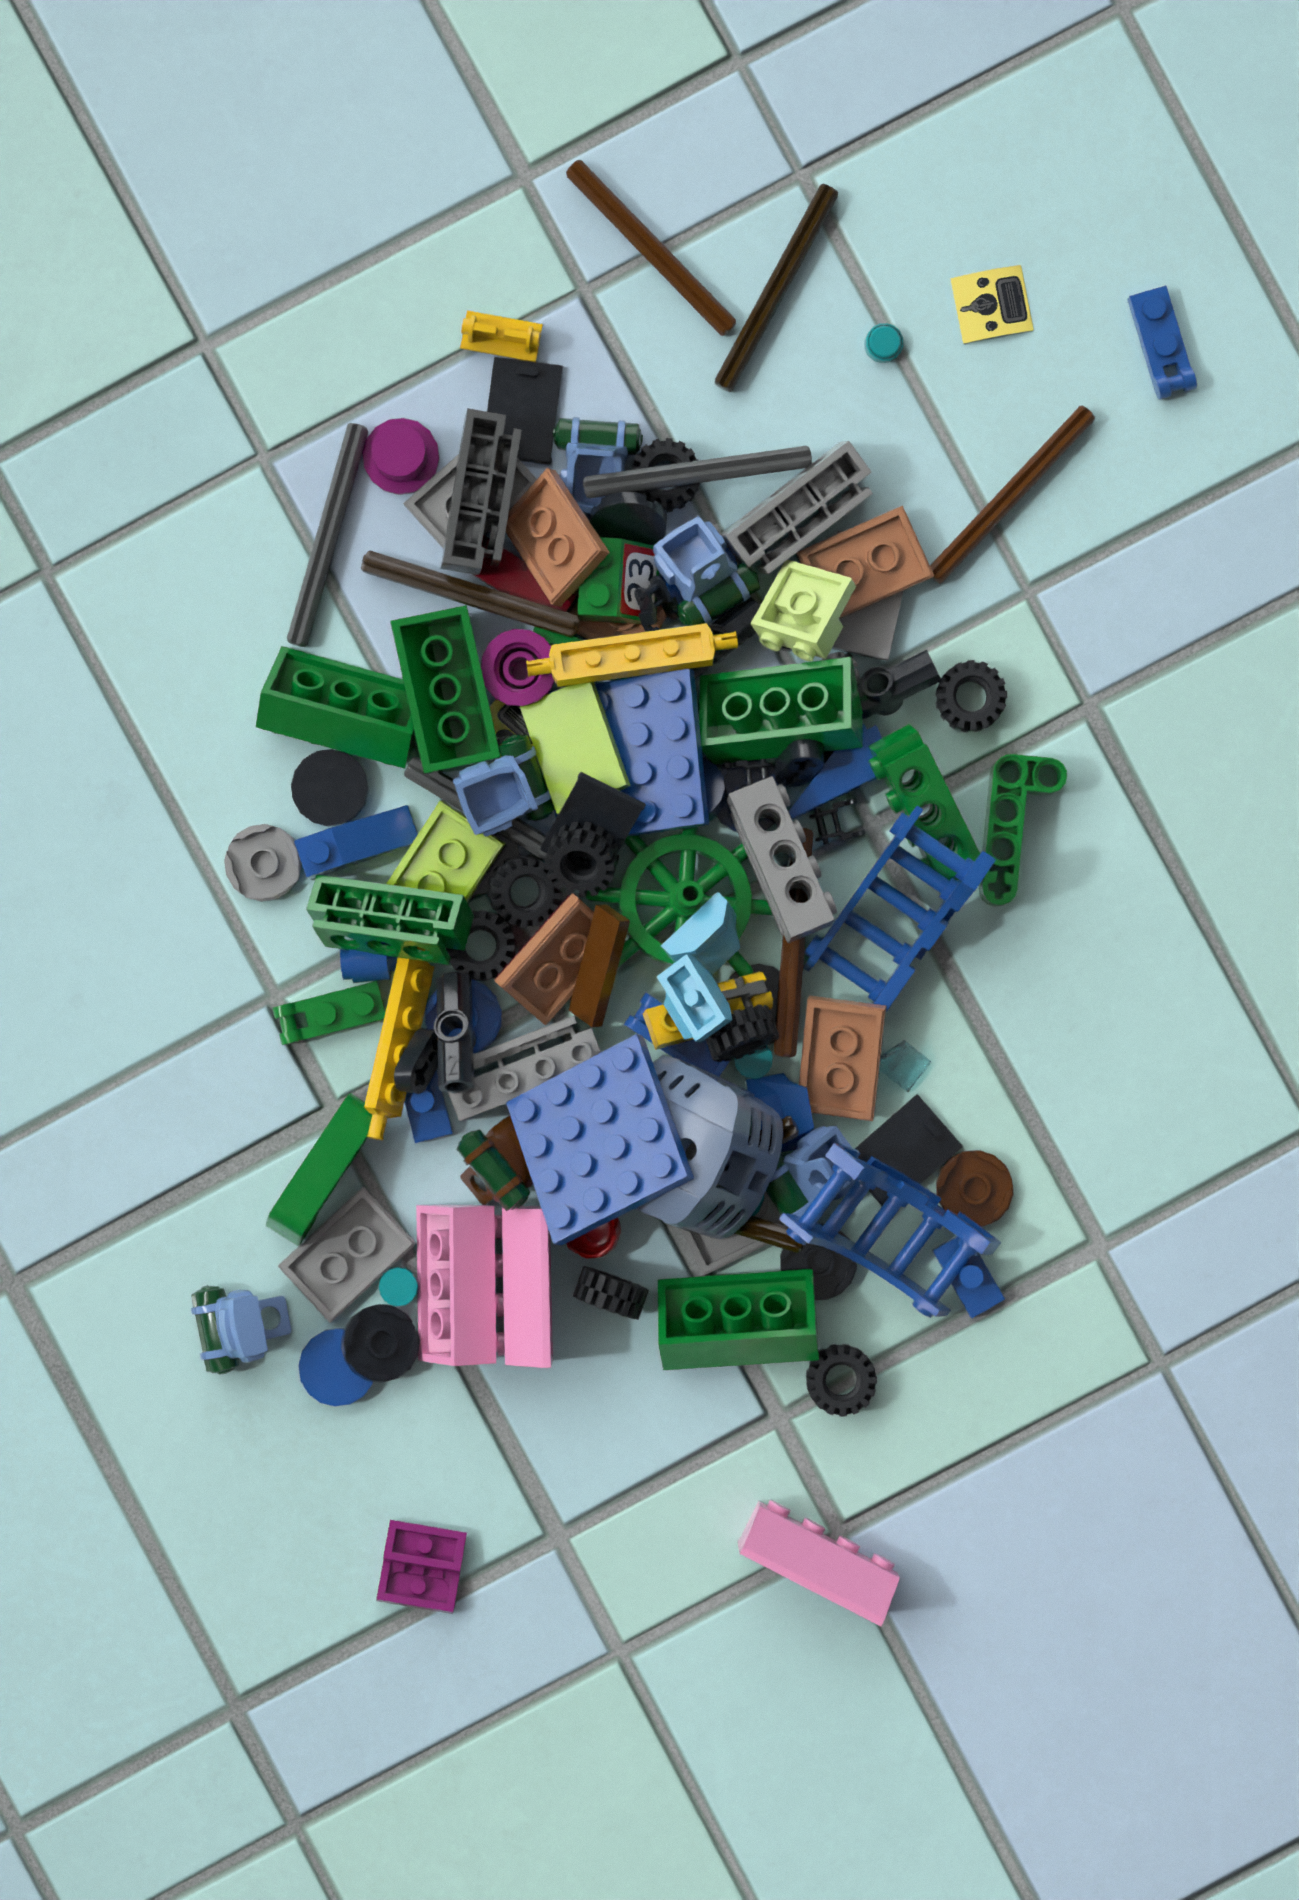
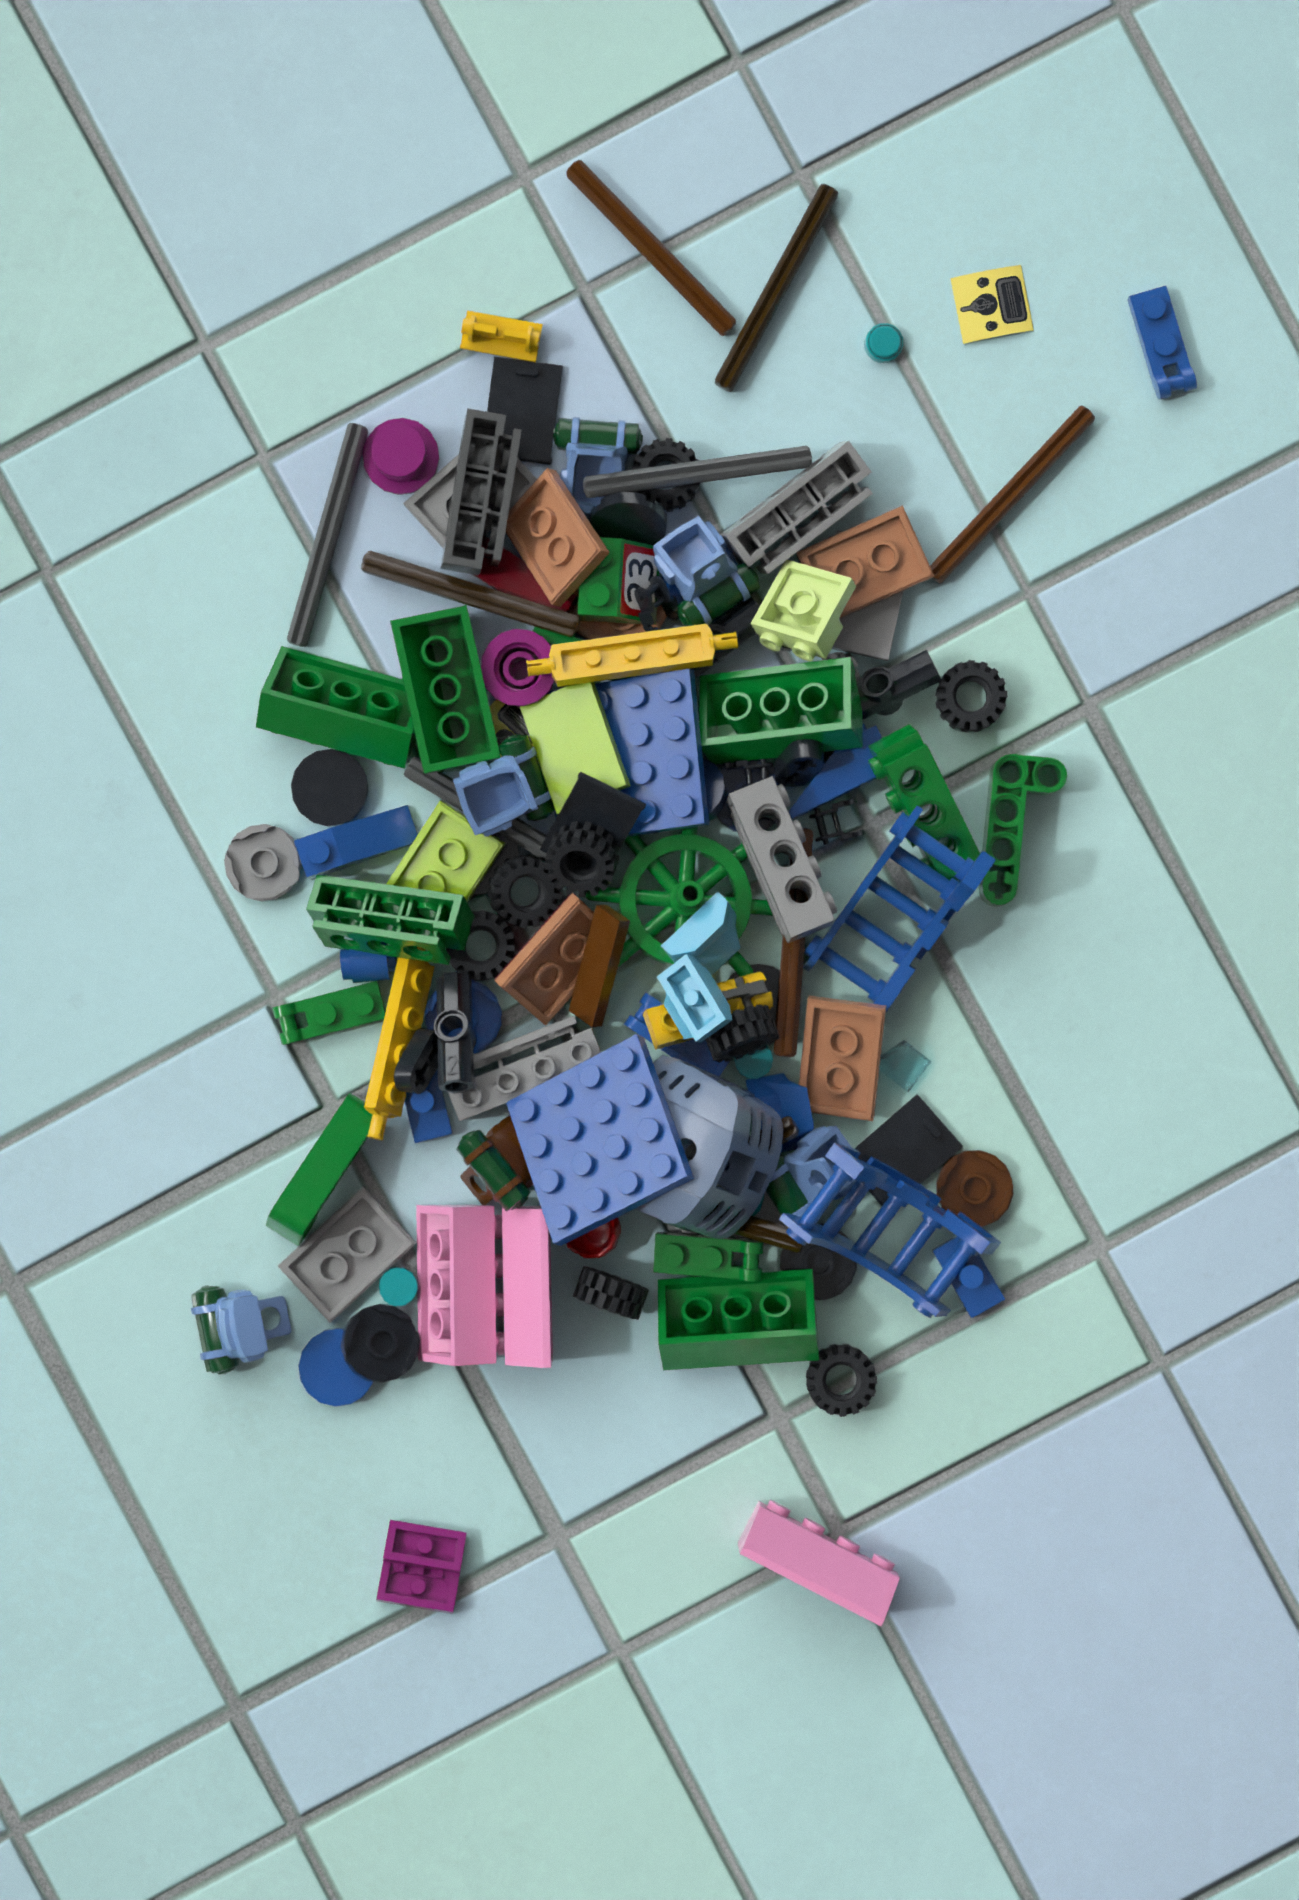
none -> green plate [653,1232,764,1282]

